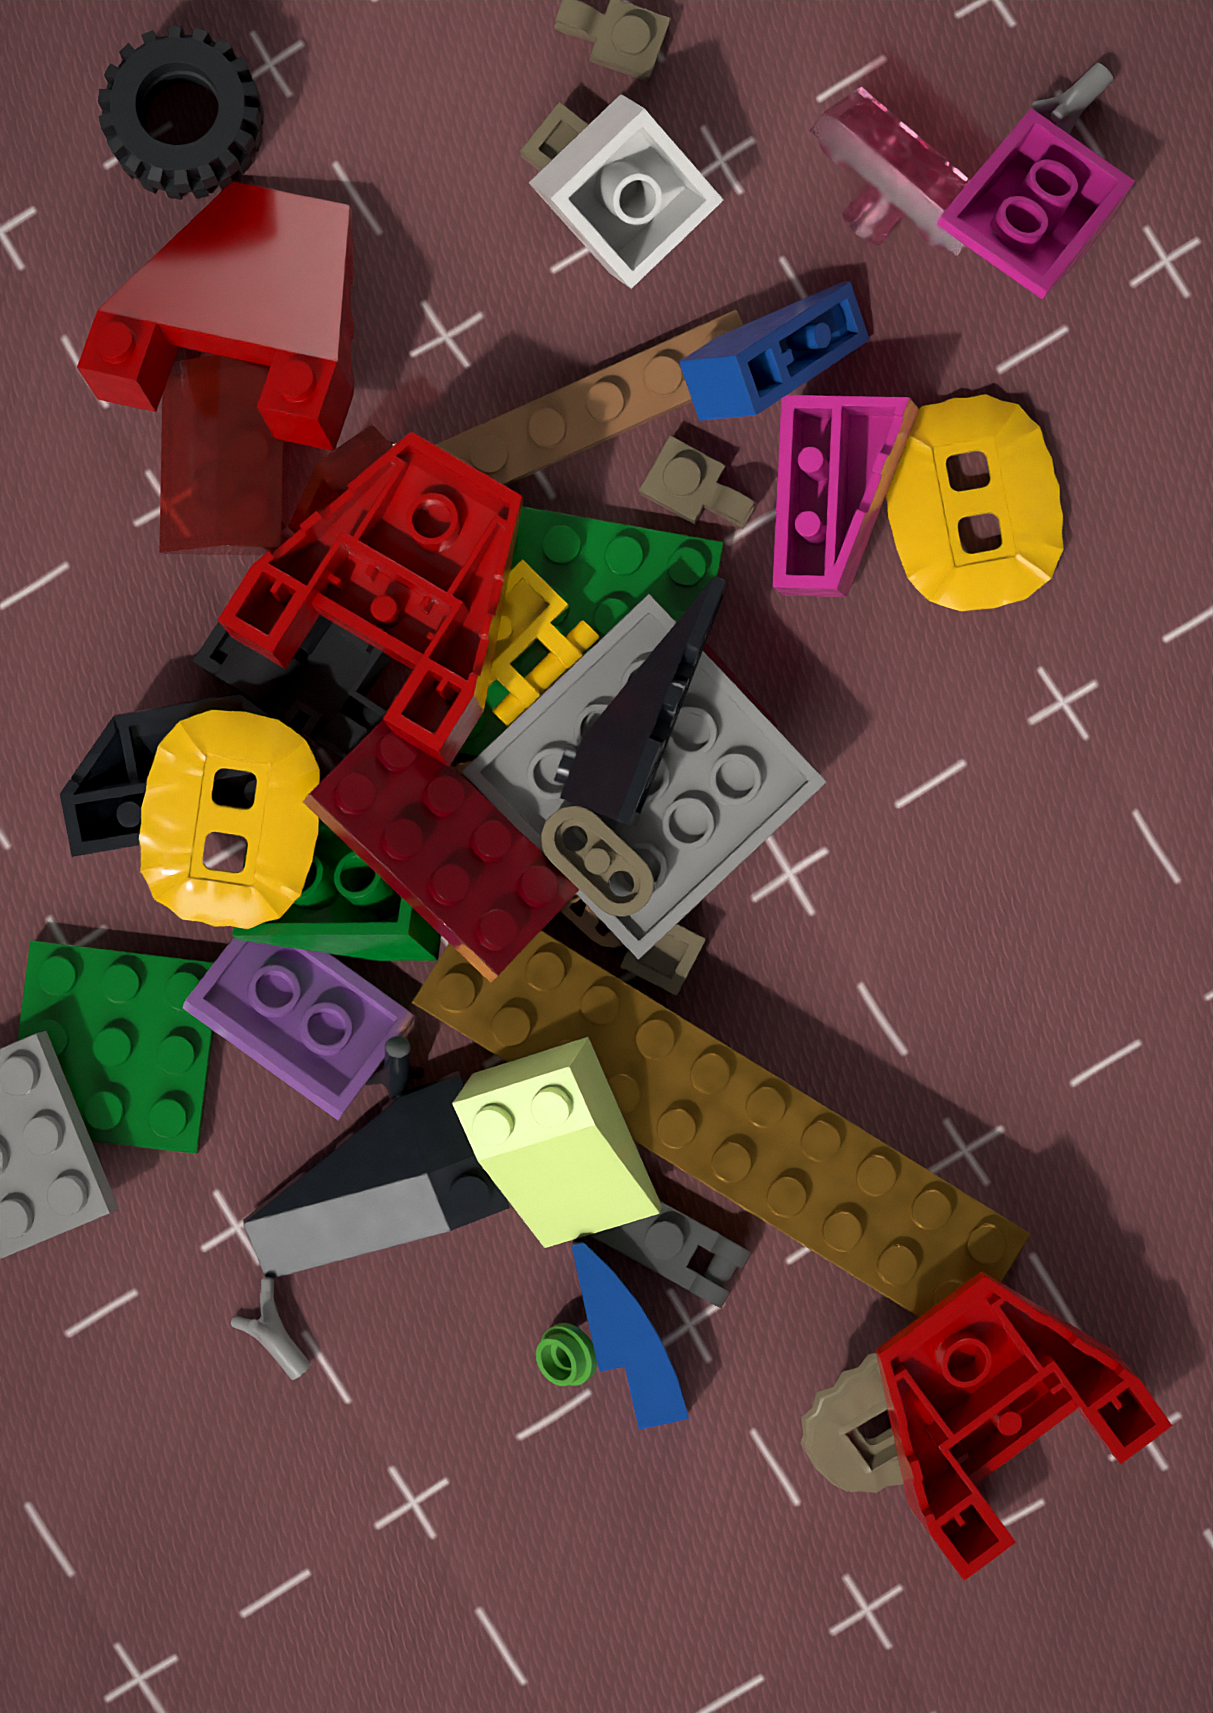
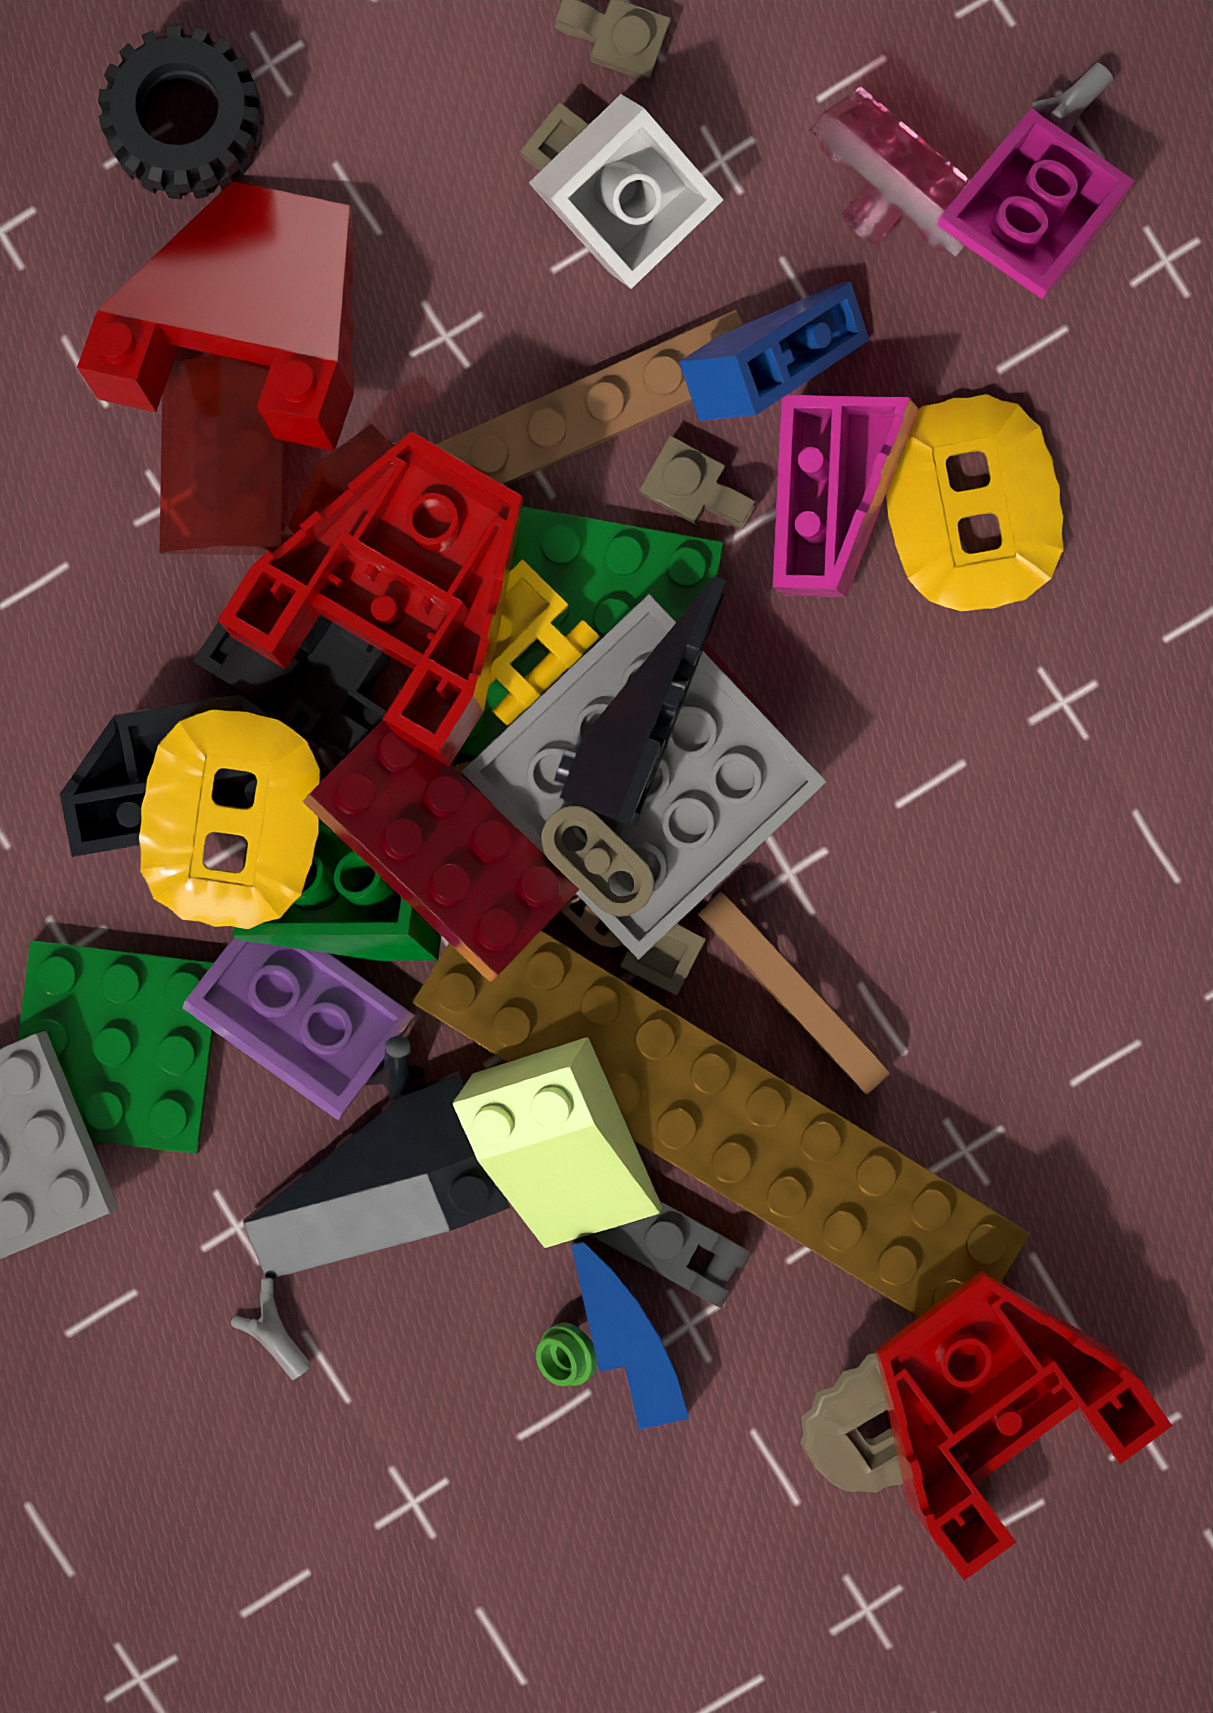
none -> medium nougat beam [697,892,890,1096]

